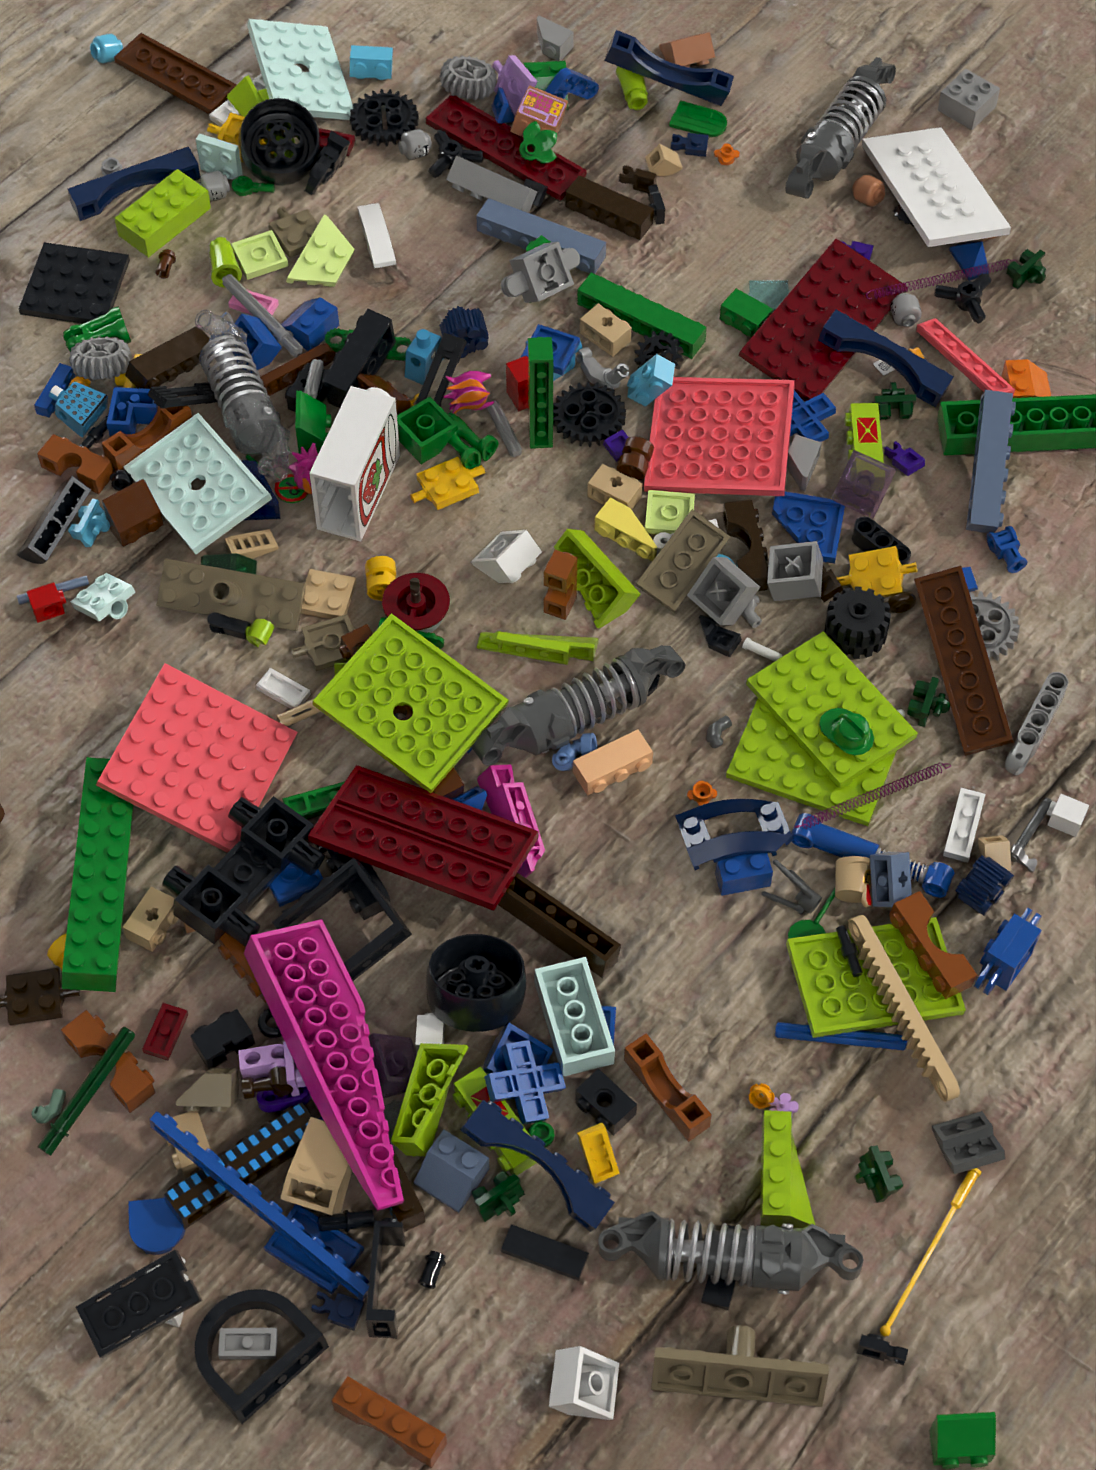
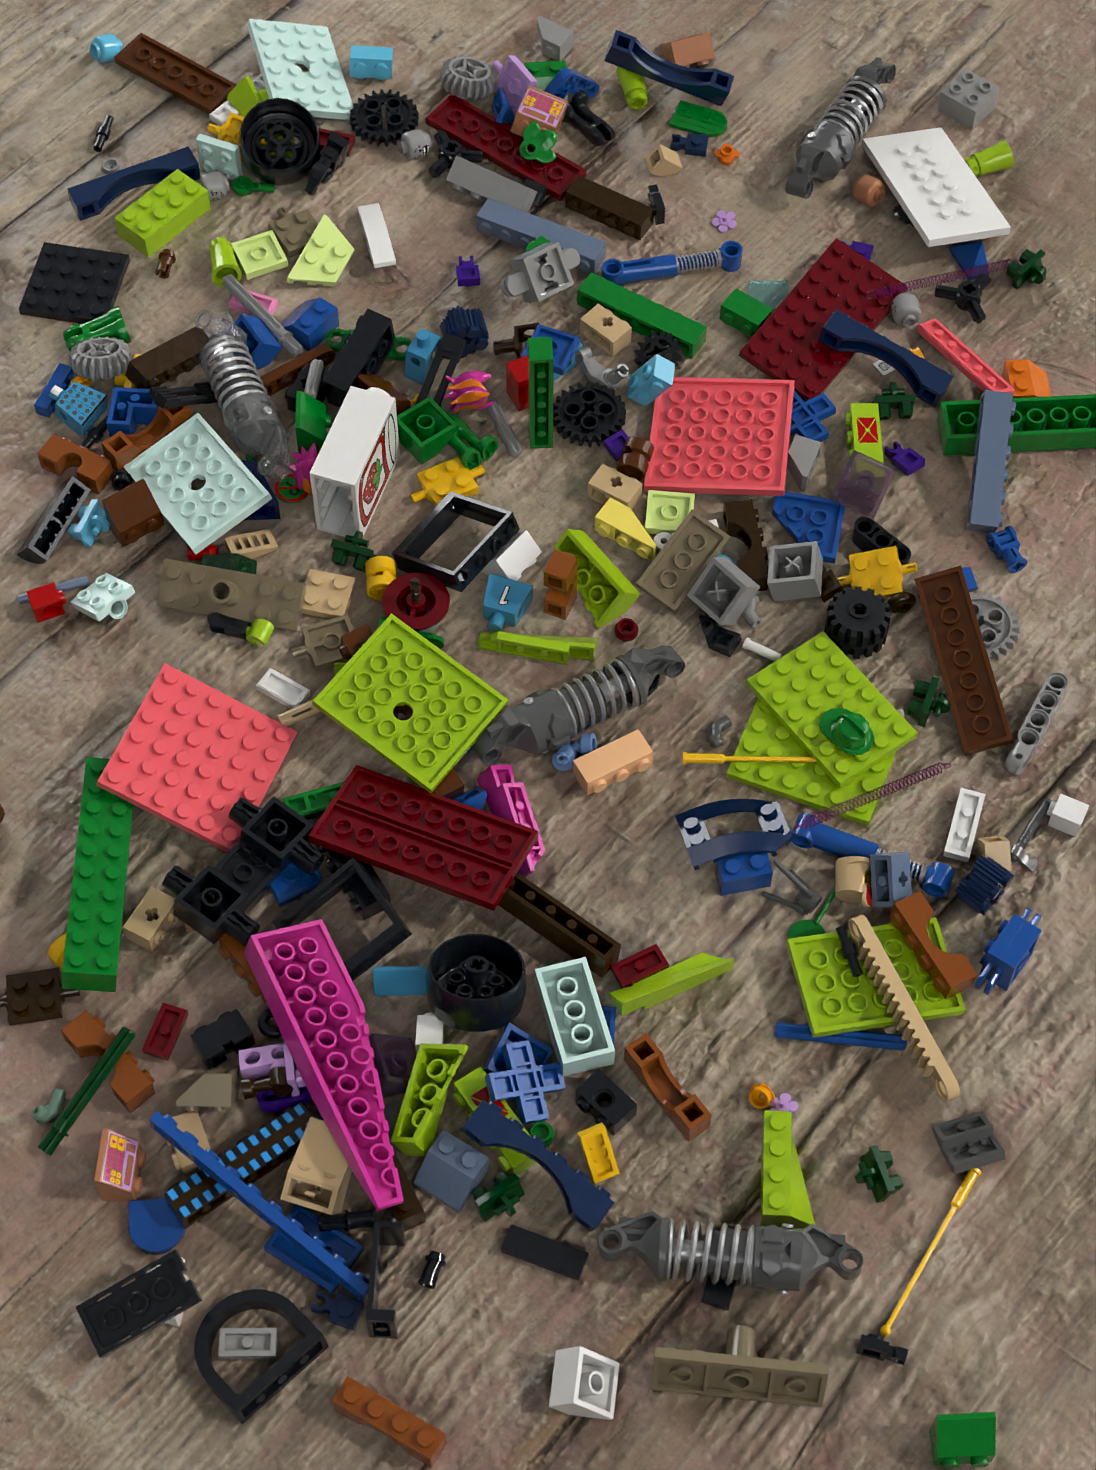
dark brown plate [619,165,657,193] -> none
orange plate [687,781,717,806] -> none
none -> black bar [93,115,114,152]
none -> nougat slope [94,1129,146,1202]
none -> red pin [187,543,219,562]
none -> dark green hips [331,531,376,572]
none -> dark azure slope [373,966,427,996]
none -> black window [392,491,520,592]
none -> dark purple plate [456,256,480,287]
none -> dark azure torso [483,574,533,632]
none -> dark brown bracket [493,323,540,358]
none -> black piece [562,90,615,146]
none -> blue piece [602,241,742,286]
none -> lime wedge [609,952,734,1016]
none -> dark red plate [610,944,669,989]
none -> dark red plate [614,618,638,642]
none -> yellow piece [682,752,817,765]
none -> lavender plant [712,210,737,233]
none -> lime plant [964,140,1014,177]

